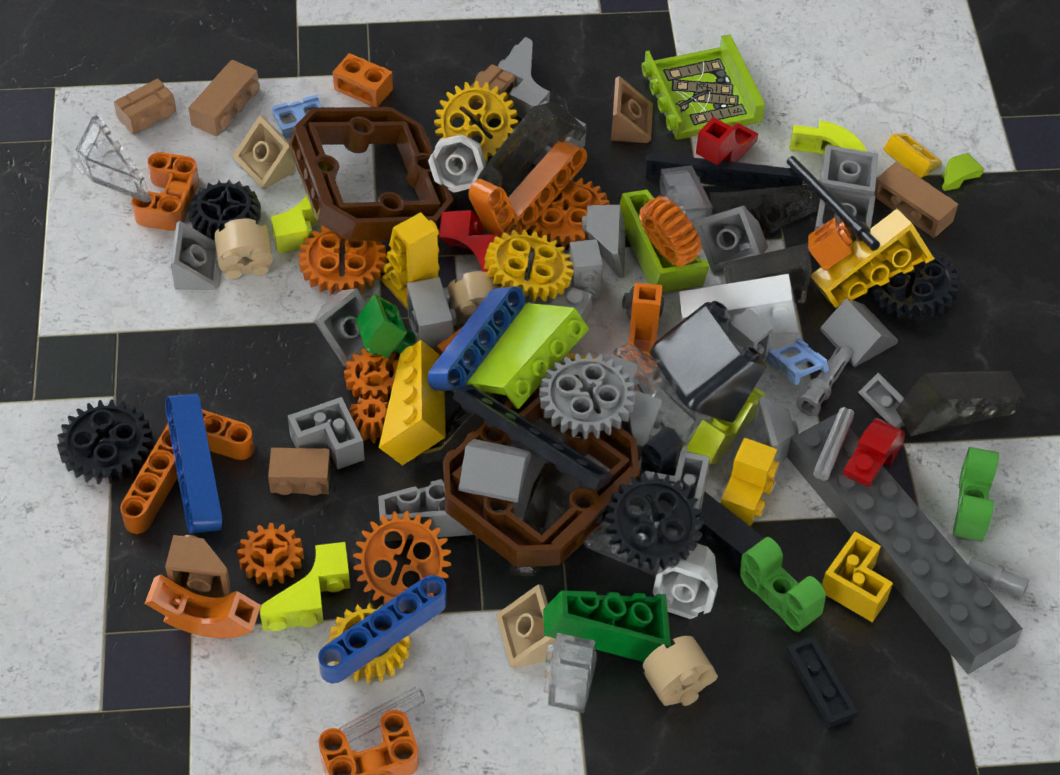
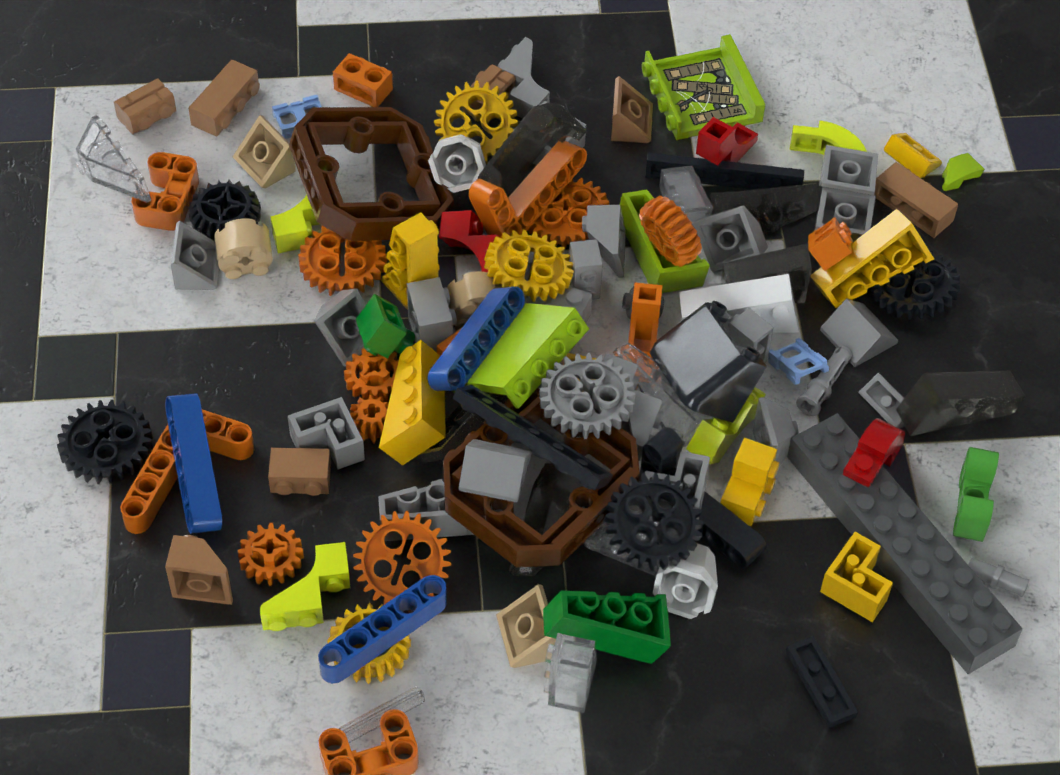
orange arch [145,574,261,638] -> none
tan brick [643,636,718,706] -> none
bright green beam [740,537,826,632] -> none
black bar [787,156,880,251] -> none
light grey axle [813,407,854,481] -> none

